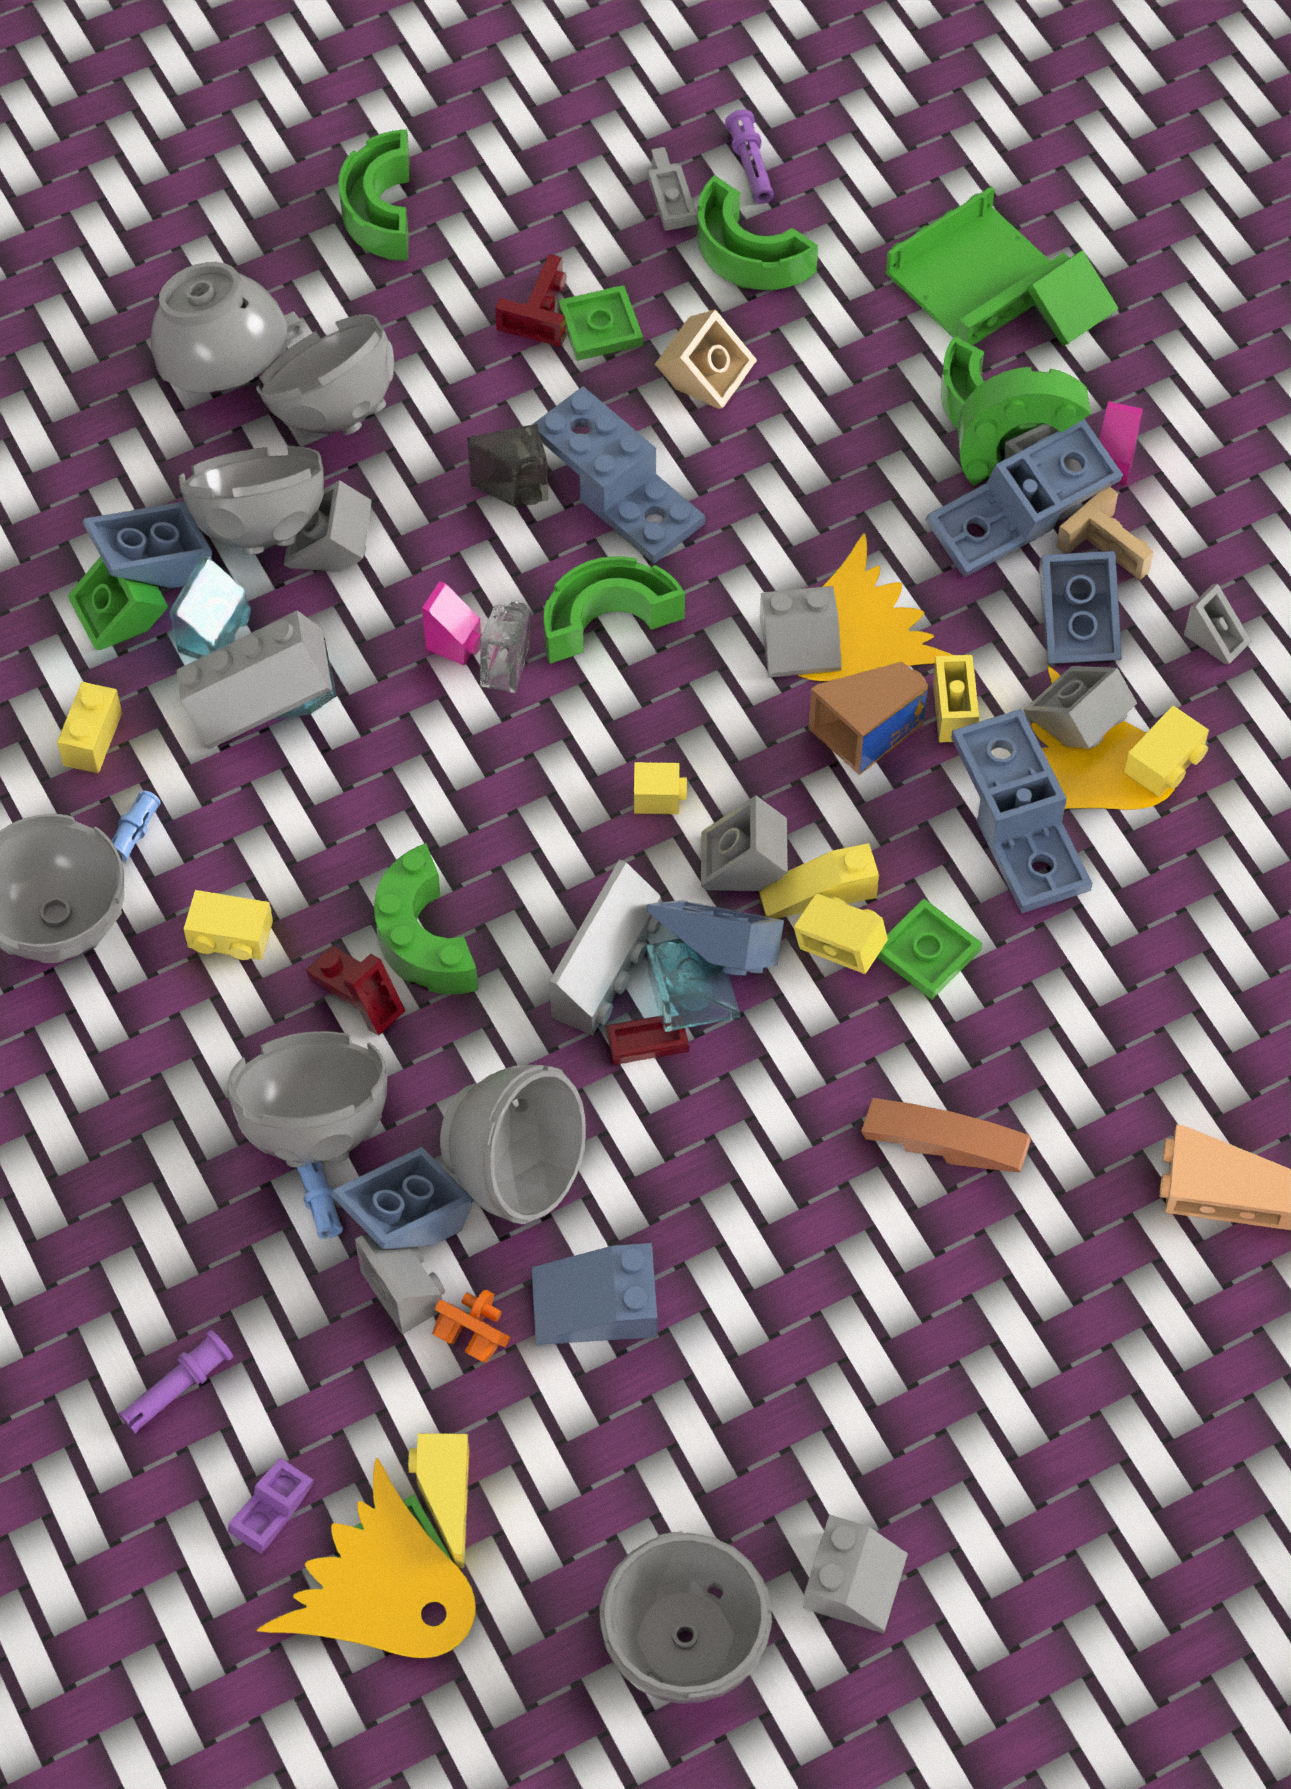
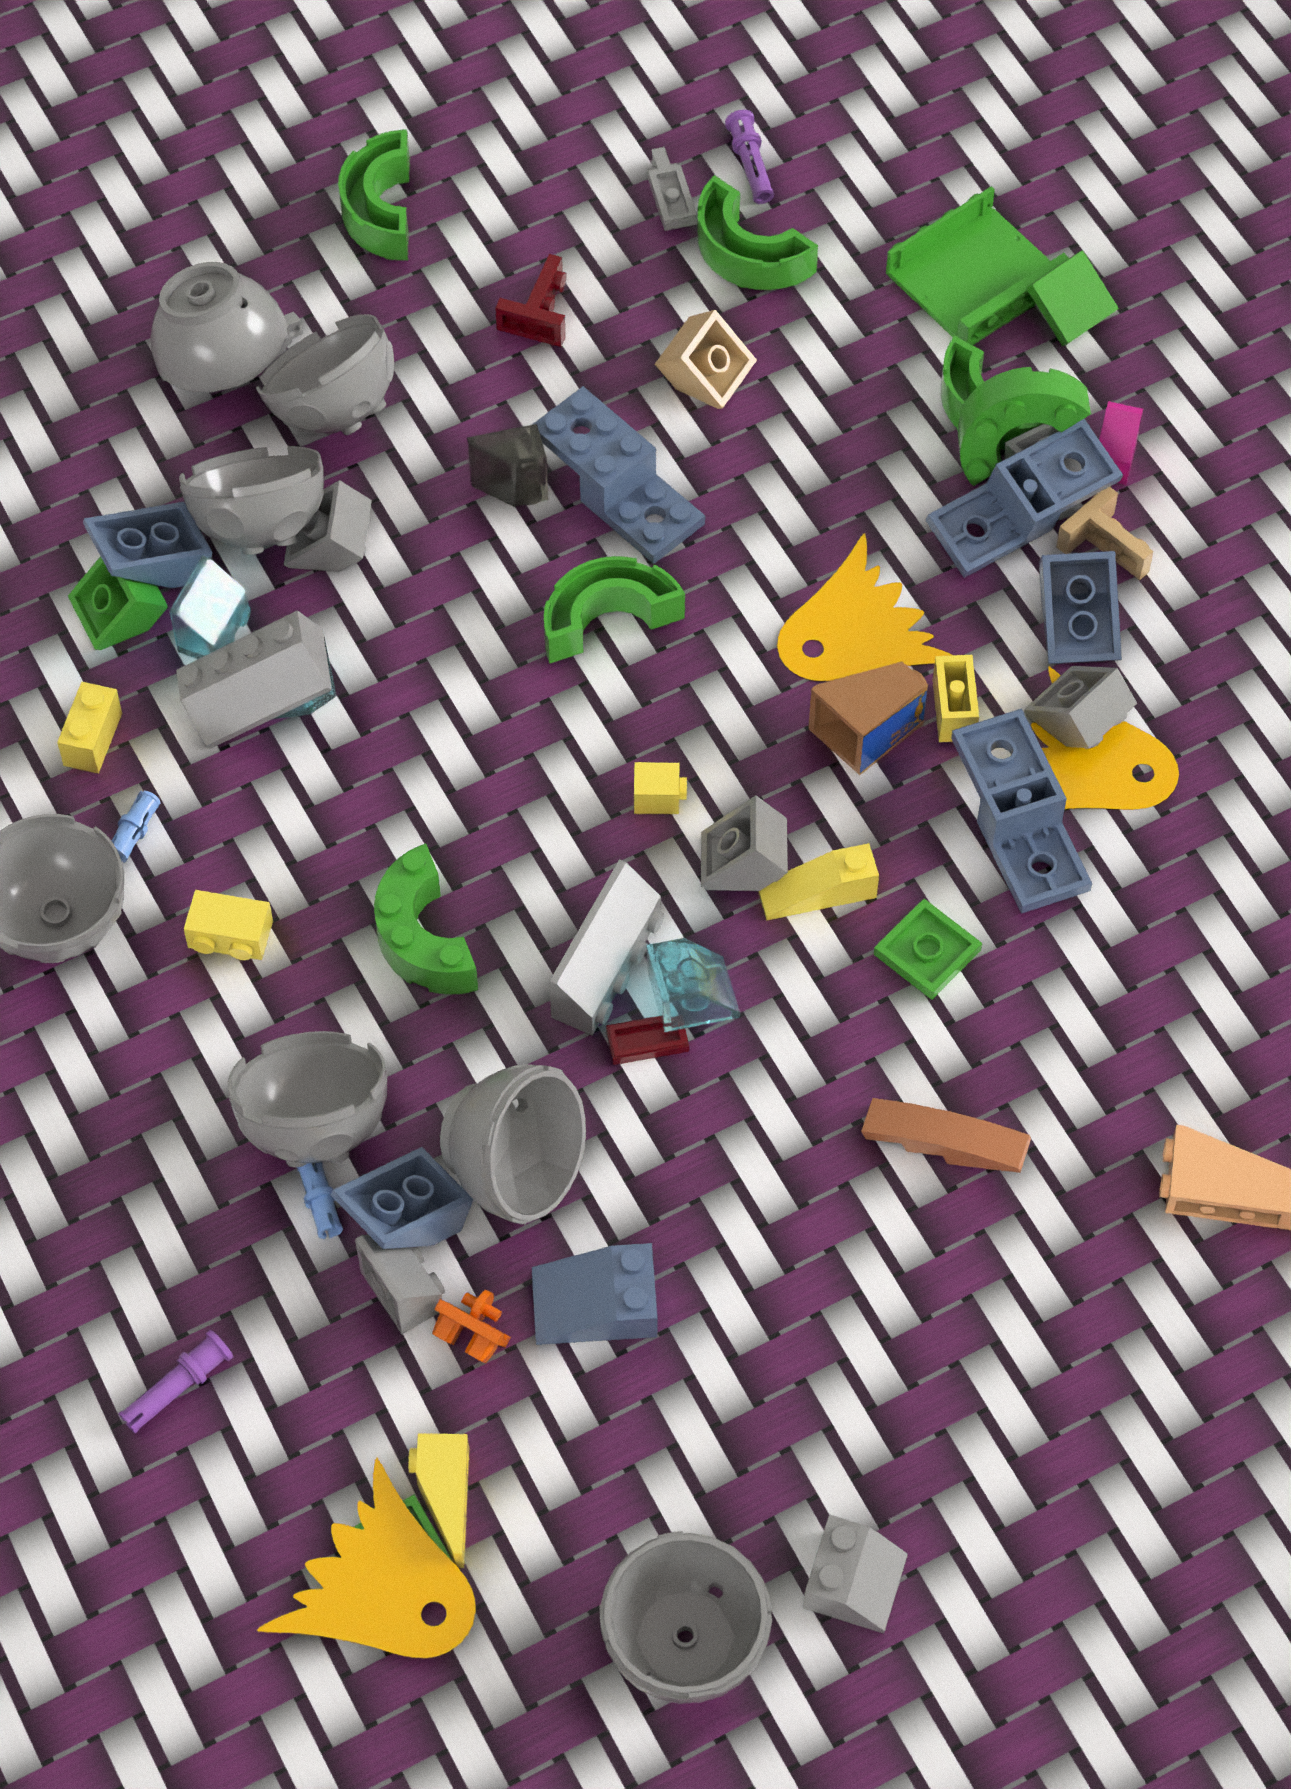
medium lavender slope [228,1458,313,1554] -> none
dark red bracket [305,945,406,1036] -> none
dark pink slope [422,581,484,666] -> none
clear torso [480,601,531,693] -> none
bright green tile [558,285,643,361] -> none
sand blue slope [647,900,784,975] -> none
light grey slope [760,586,842,678] -> none
light yellow brick [794,893,888,974] -> none
light yellow brick [1124,706,1209,797] -> none
light grey slope [1184,584,1252,664] -> none

